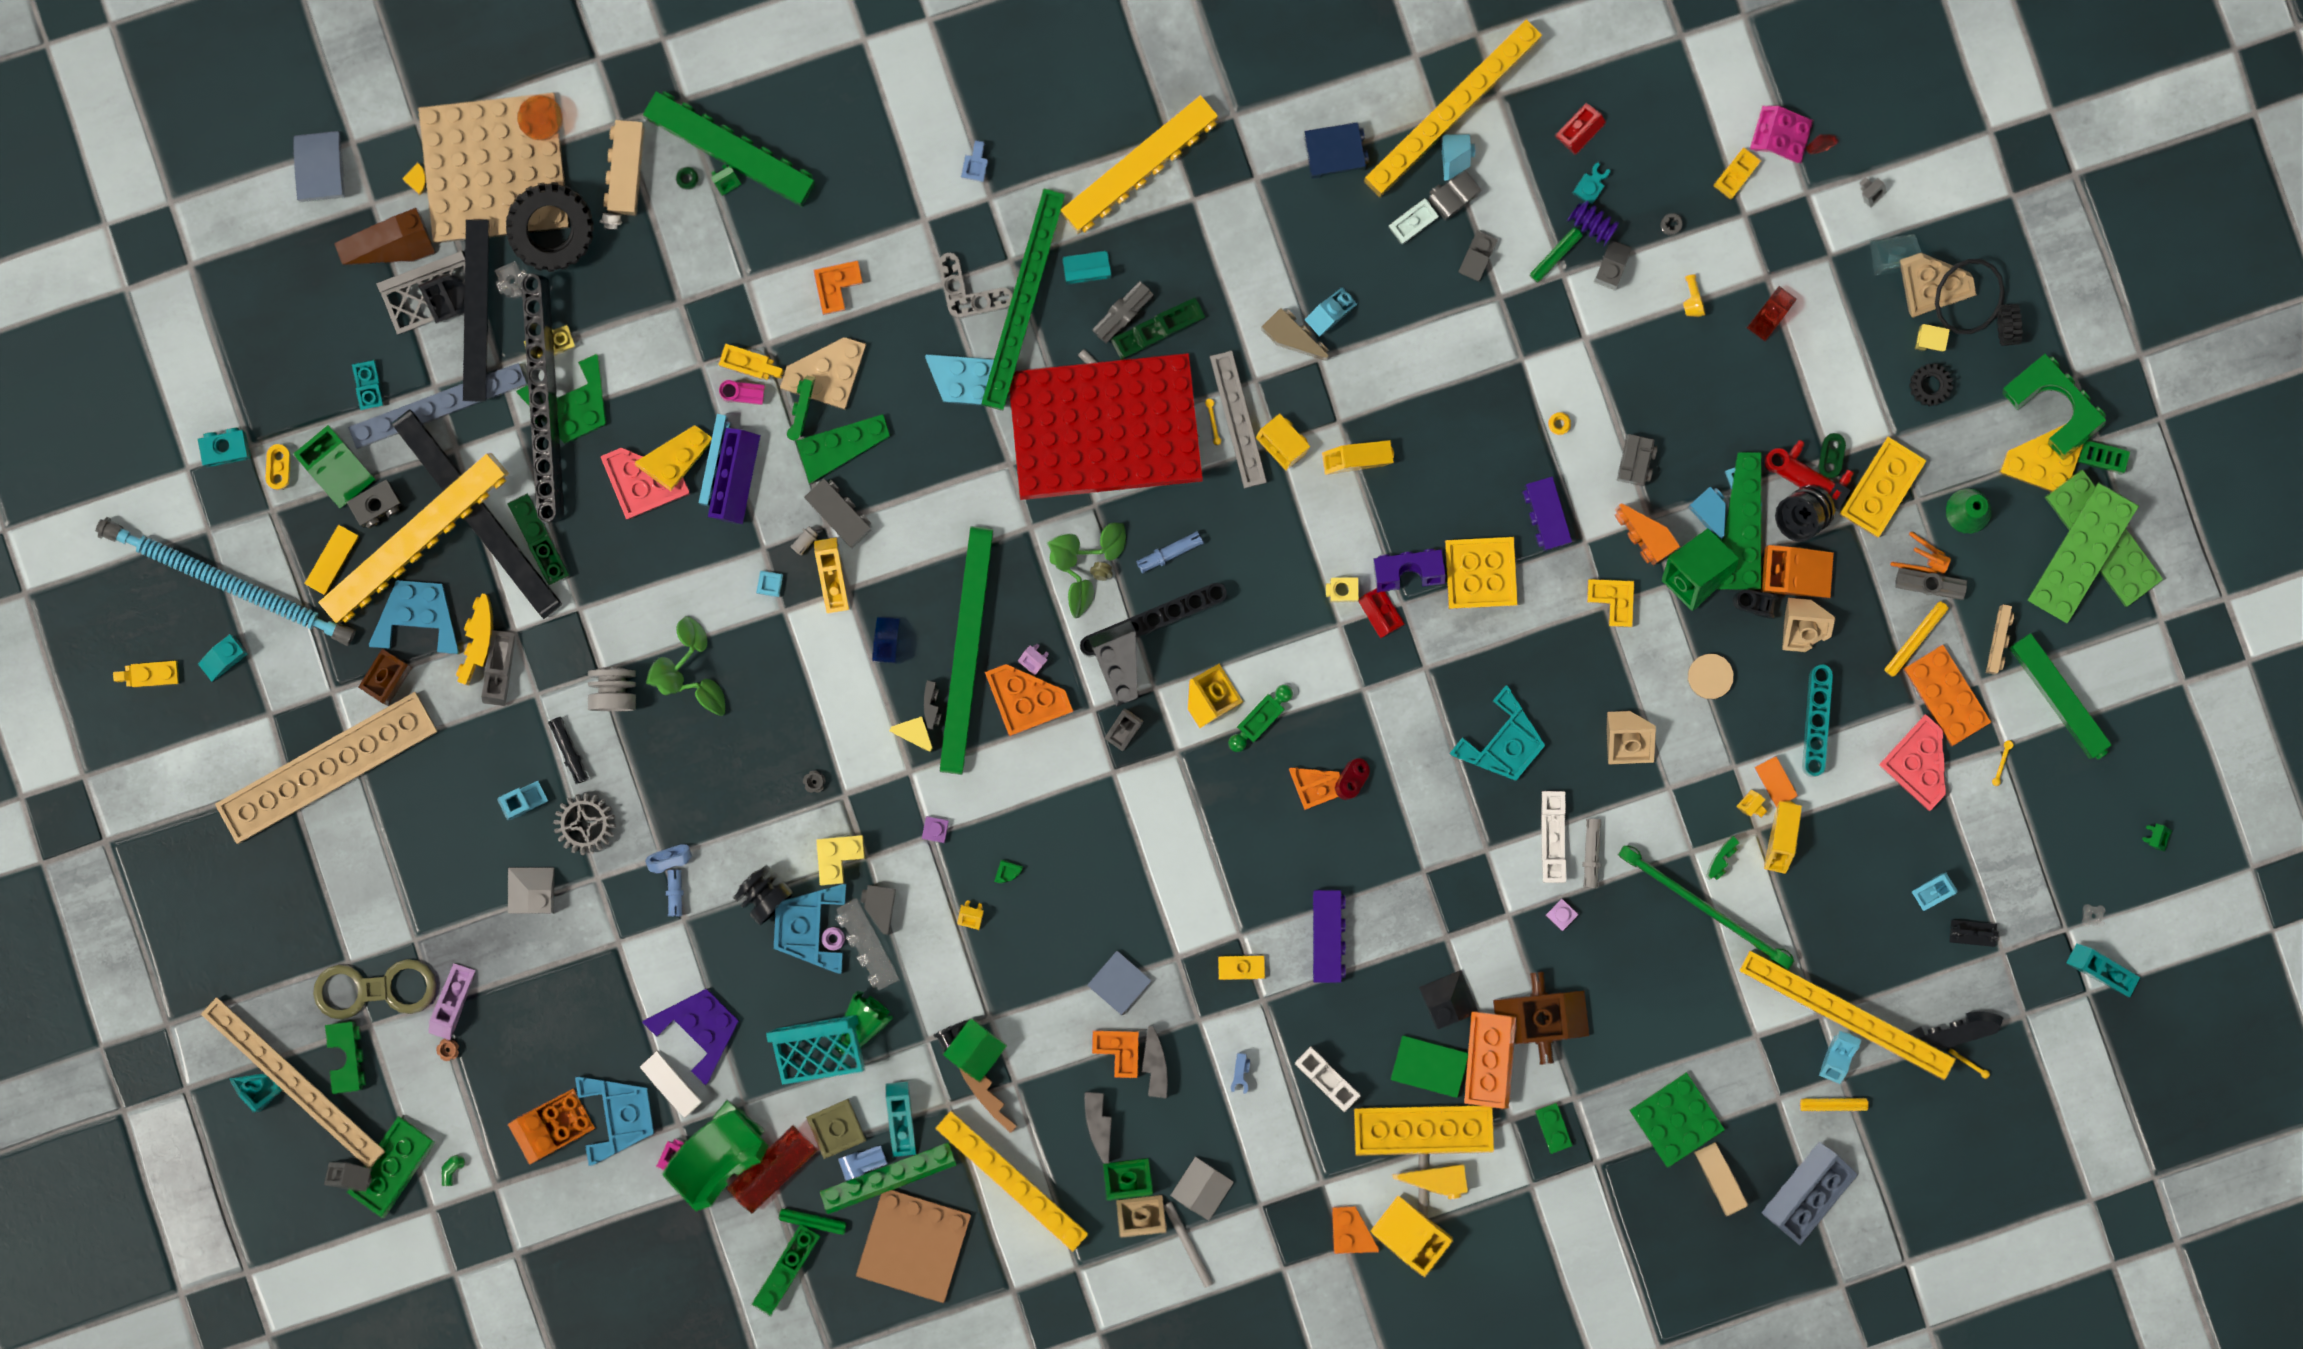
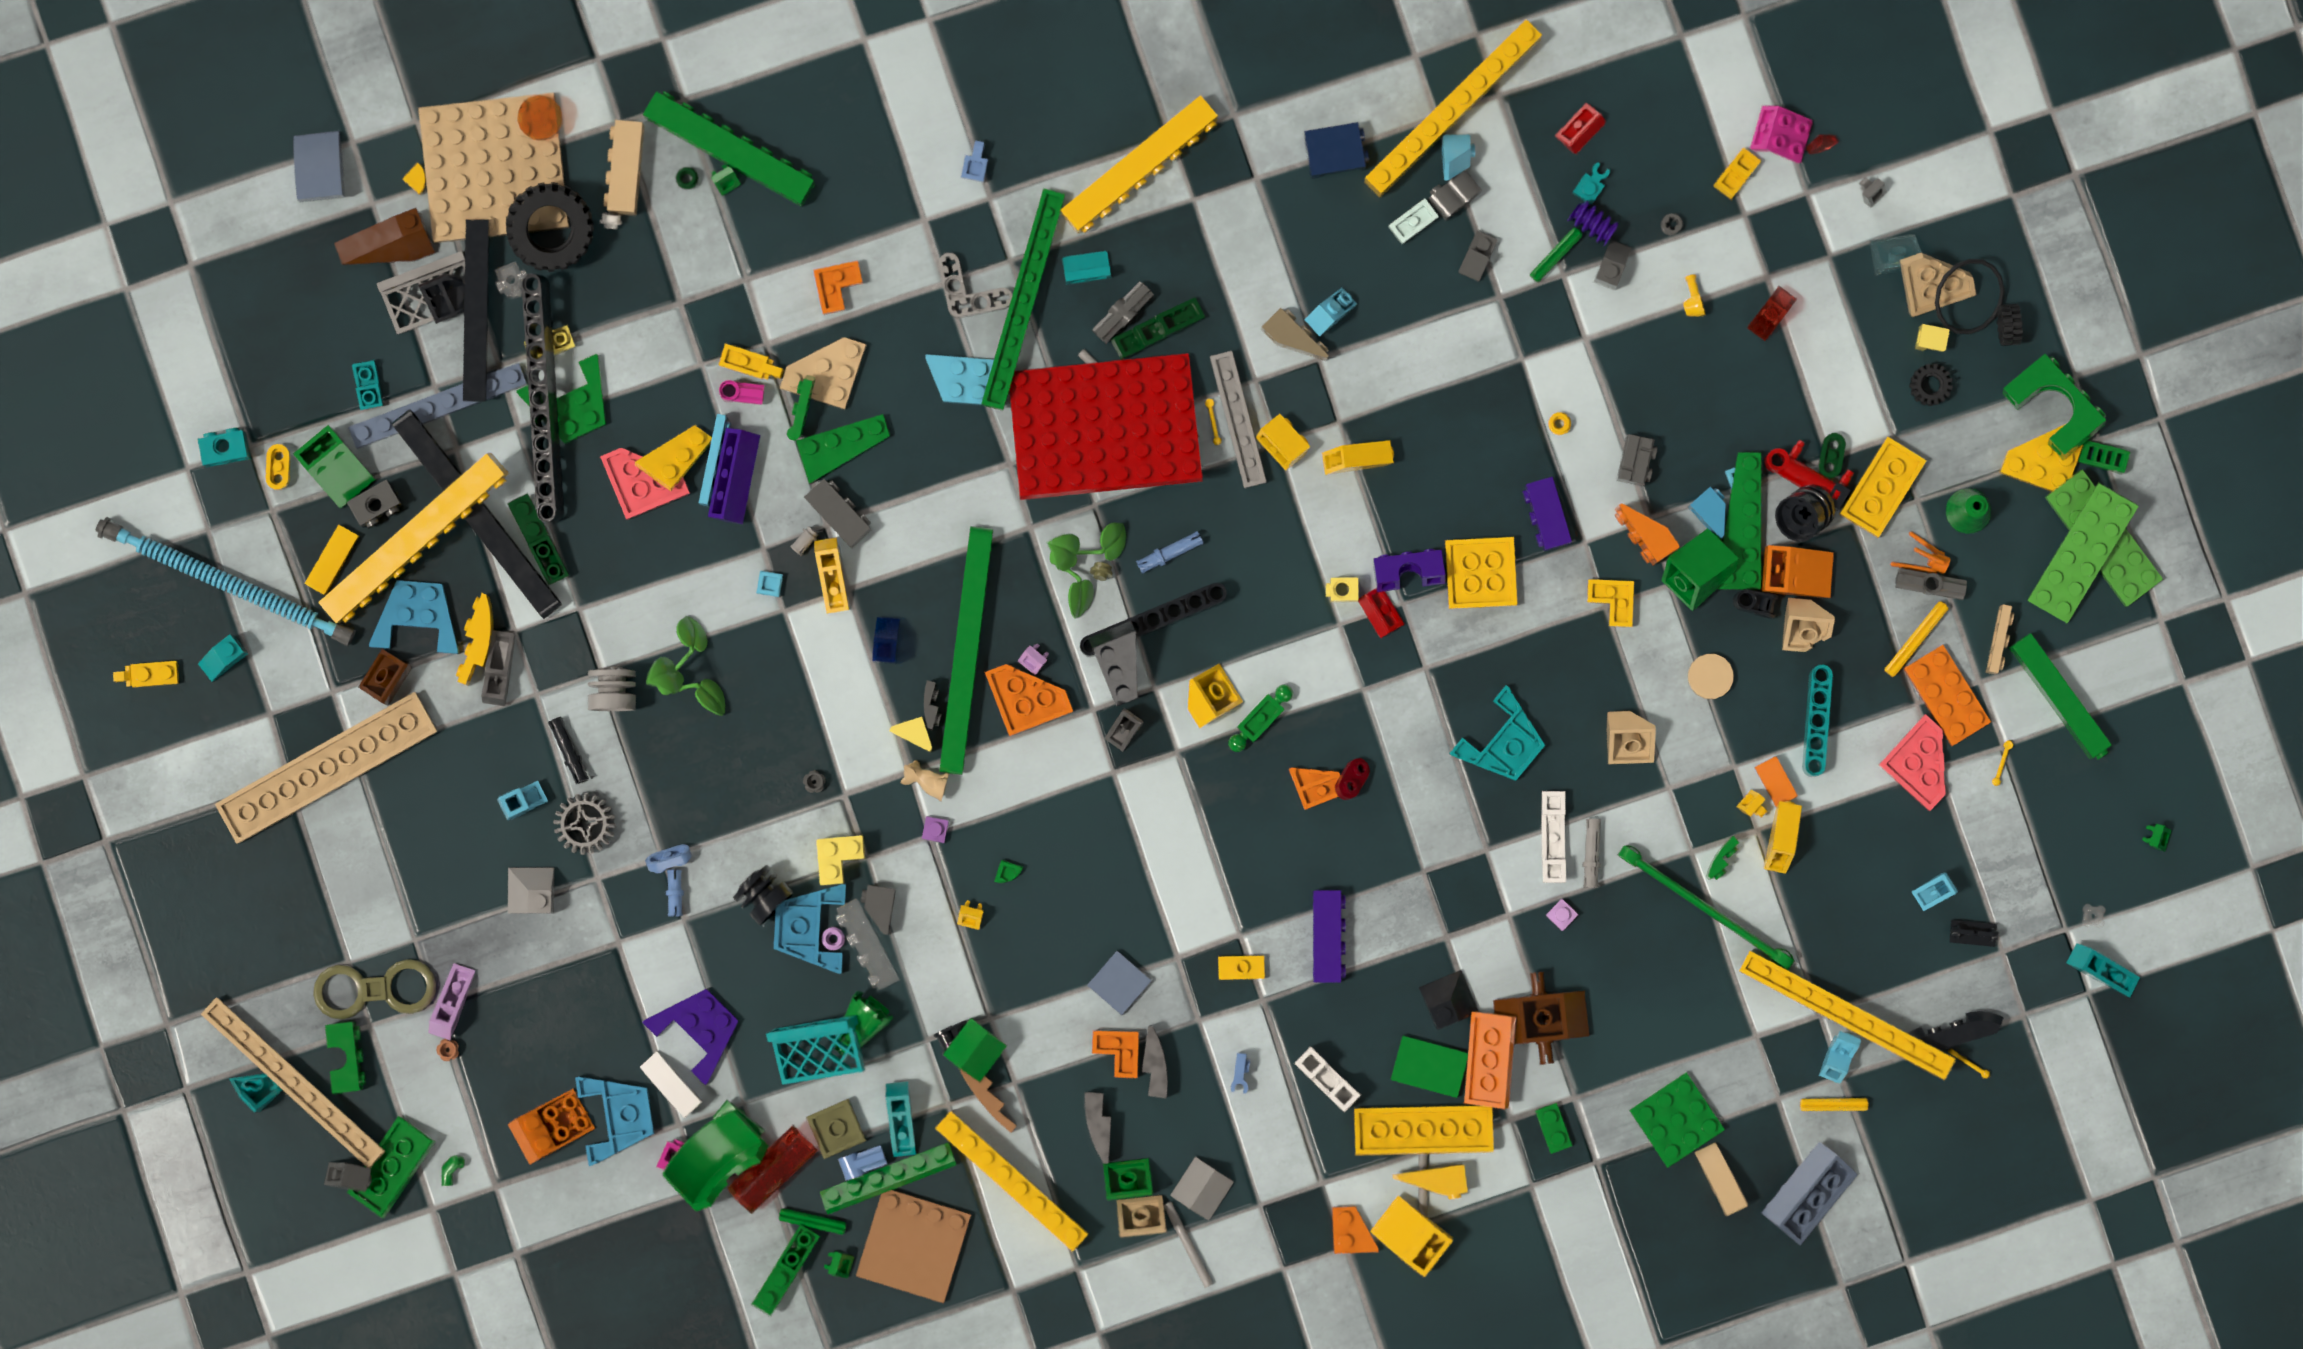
none -> green tile [824,1251,854,1279]
none -> tan animal [901,760,949,801]

